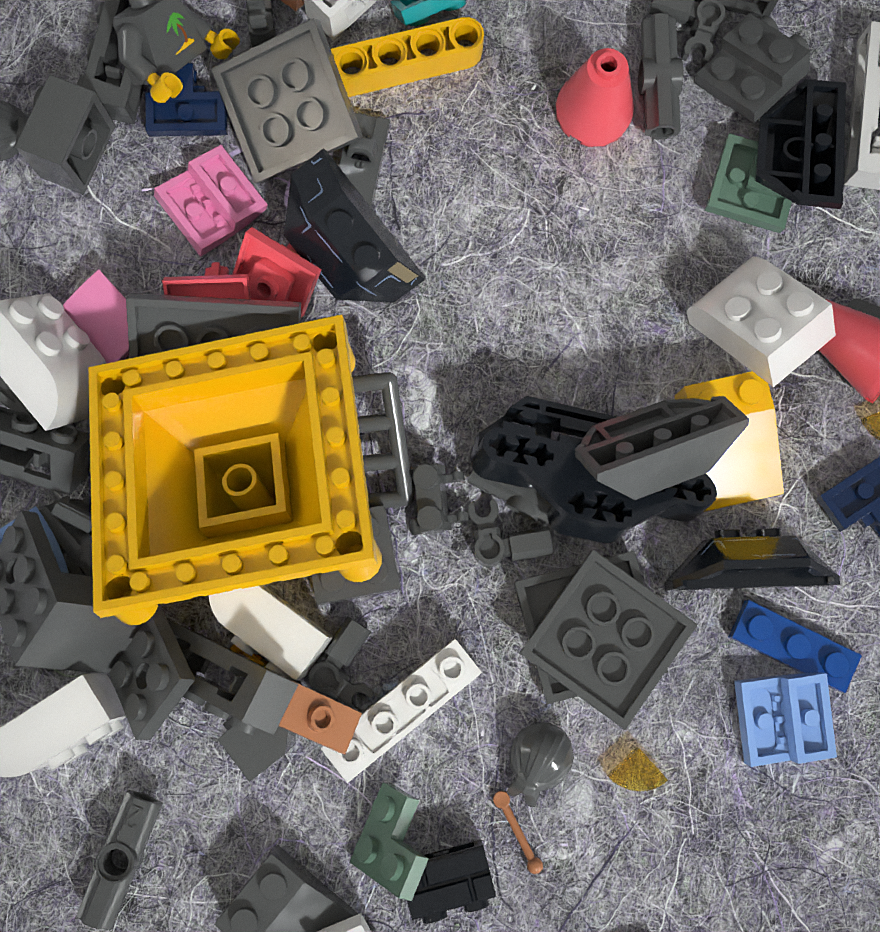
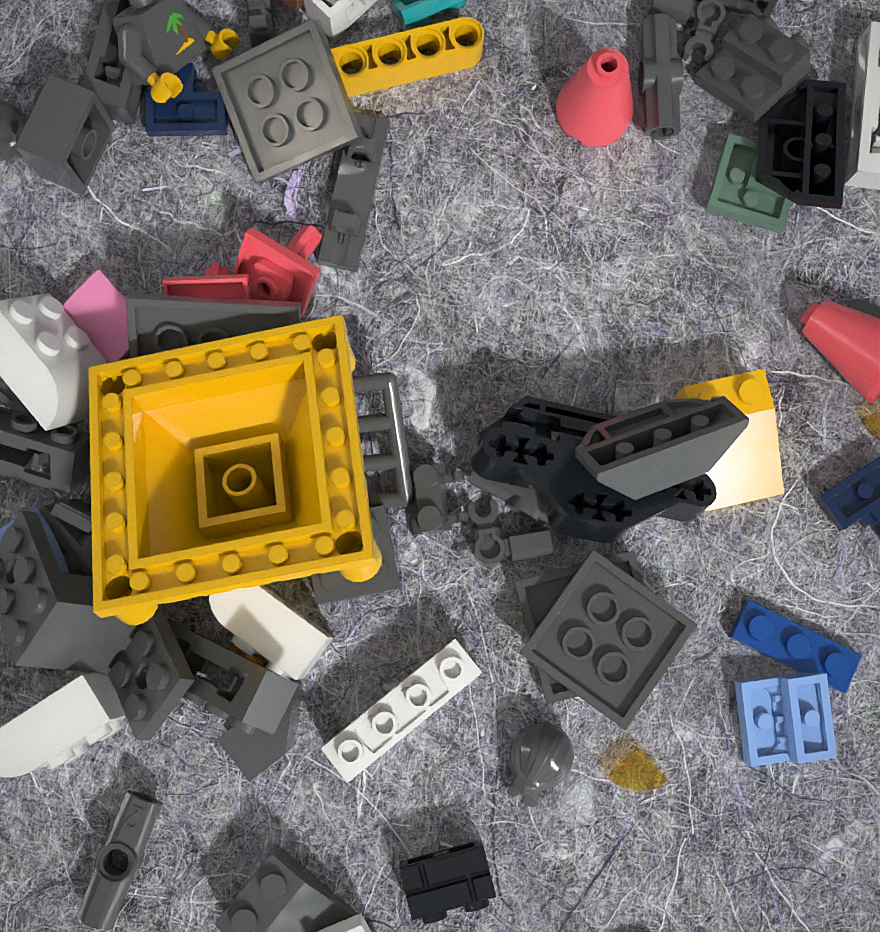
bright pink slope [154,145,268,257] -> none
nougat plate [279,680,362,755] -> none
black wedge [284,148,426,303] -> none
dark grey bar [309,616,374,713] -> none
sand green plate [350,782,428,901] -> none
nougat hinge [493,790,543,874] -> none
black wedge [664,528,840,591] -> none
white brick [687,257,836,387] -> none

